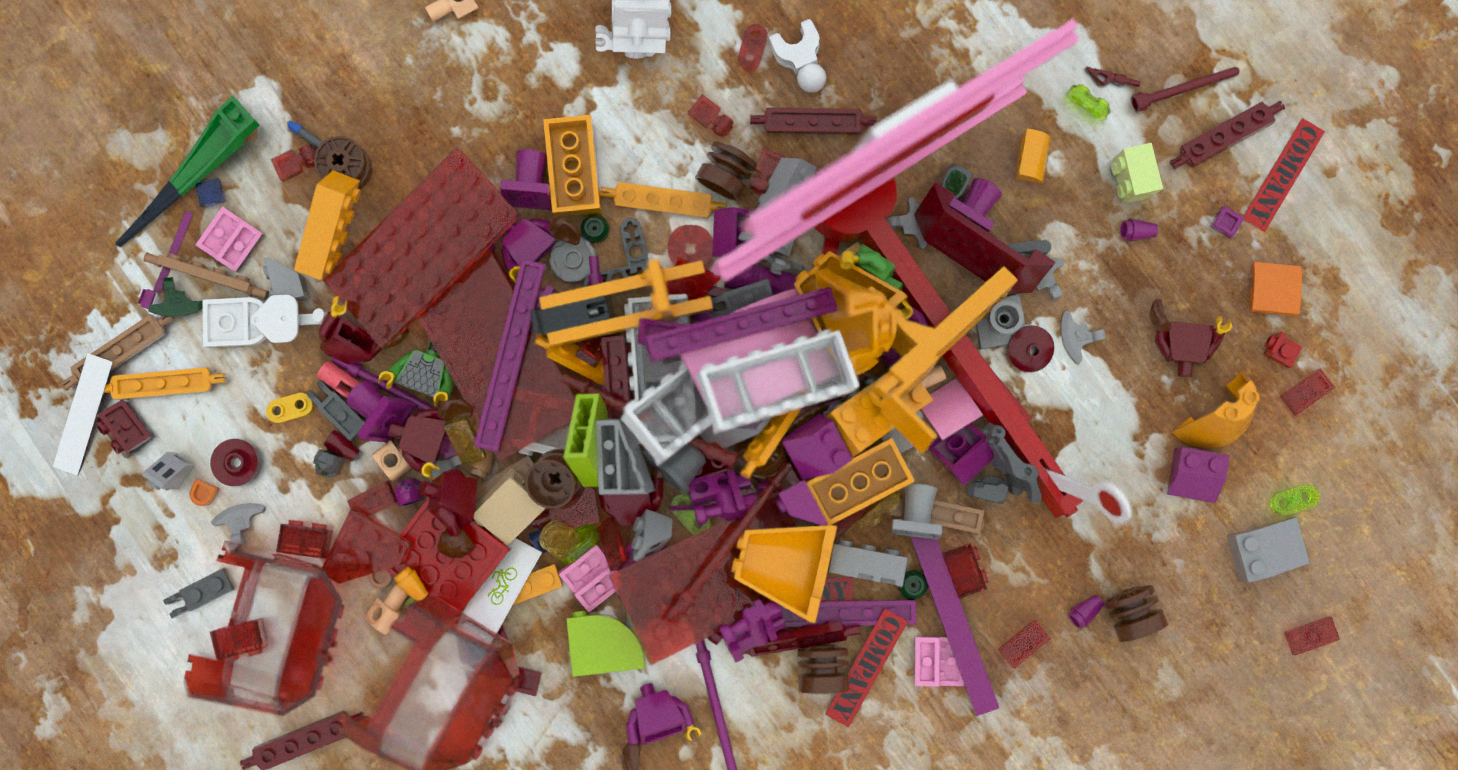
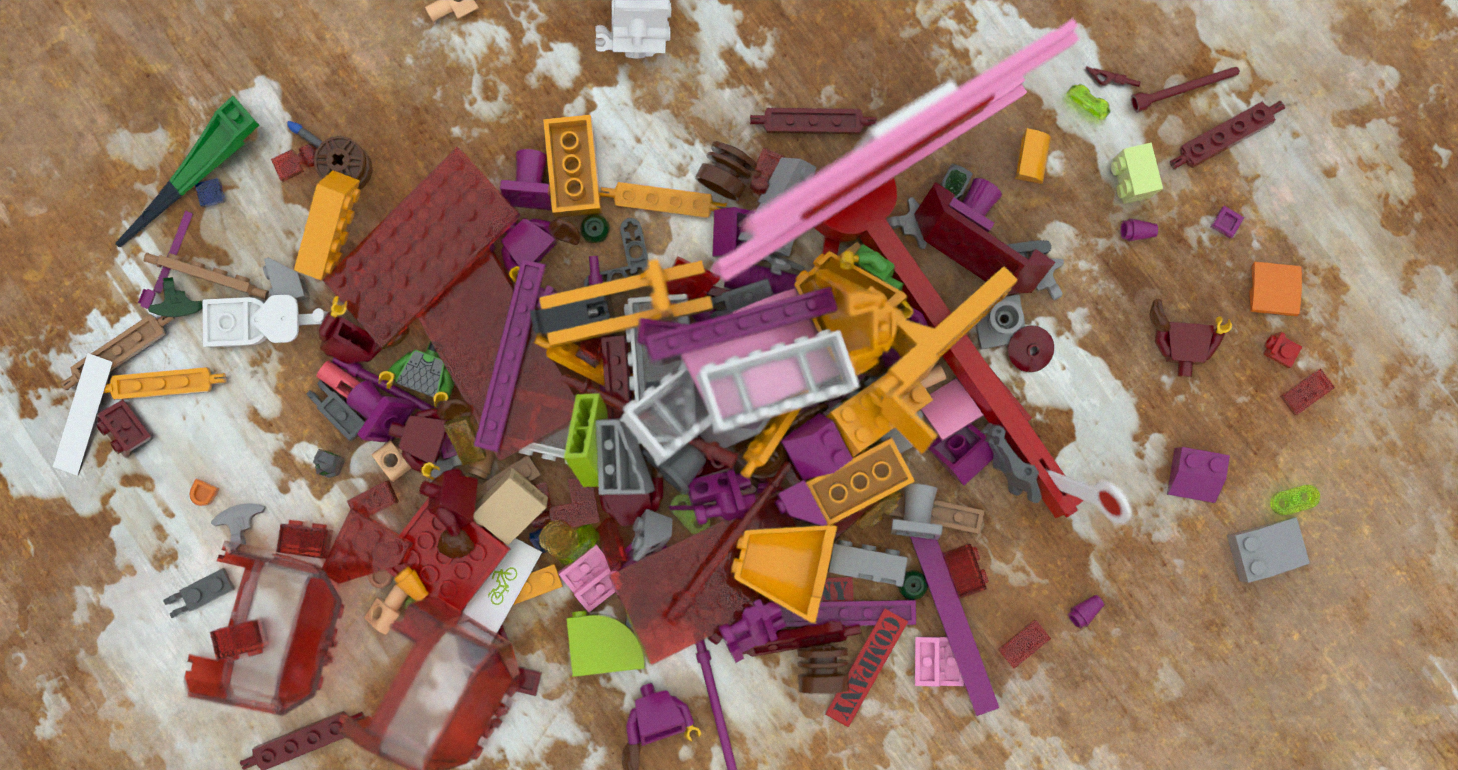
light grey slope [142,452,194,490] -> none
bright pink slope [196,207,263,272] -> none
dark red dish [210,439,259,486] -> none
yellow plate [266,393,315,423] -> none
dark red cone [323,430,360,462] -> none
magenta rock [395,478,425,507] -> none
reddish brown wheel [525,449,581,509] -> none
light grey tile [549,237,596,283] -> none
clear red plate [667,225,713,267] -> none
clear red plate [688,94,734,138] -> none
clear red plate [738,24,768,71] -> none
white piece [769,19,827,93] -> none
dark grey rock [967,476,1009,504] -> none
light grey piece [1061,311,1106,364] -> none
reddish brown wheel [1104,585,1168,642] -> none
light orange cone [1171,371,1259,449] -> none
red sticker [1243,118,1325,232] -> none
clear red plate [1284,616,1340,656] -> none

